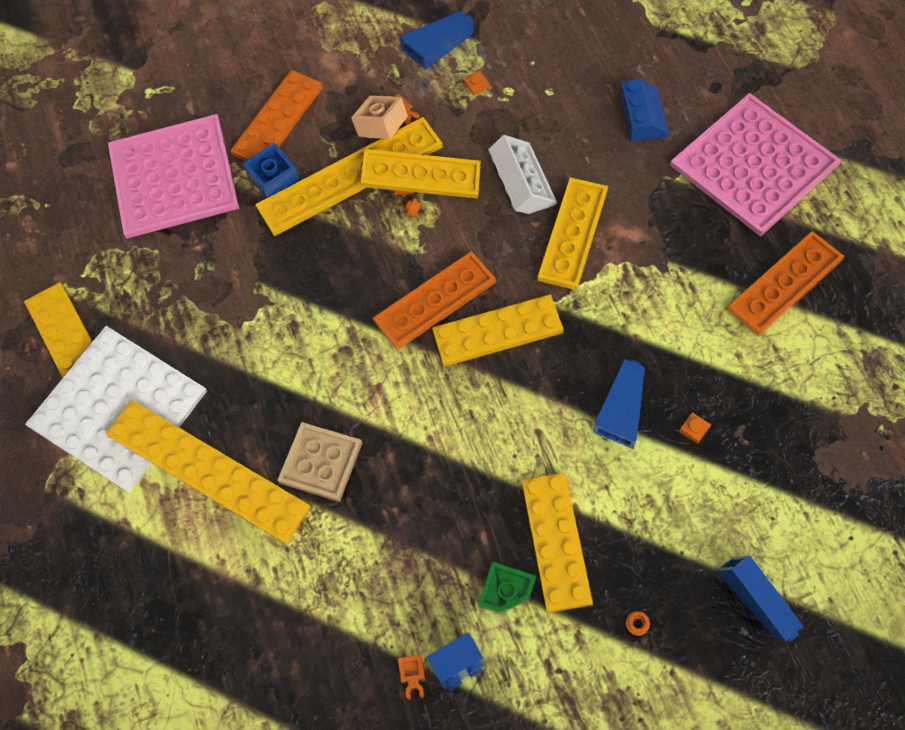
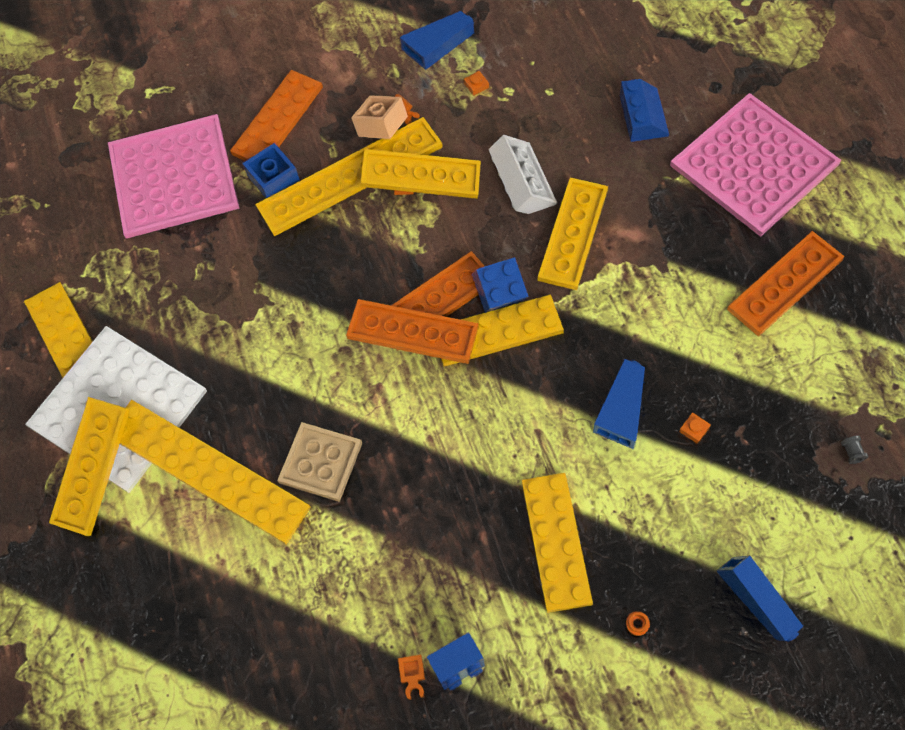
orange plate [405,198,421,218] -> none
green plate [478,562,536,614] -> none
none -> yellow plate [49,397,130,536]
none -> orange plate [346,299,479,364]
none -> blue brick [472,257,528,313]
none -> dark grey bush [841,436,869,464]

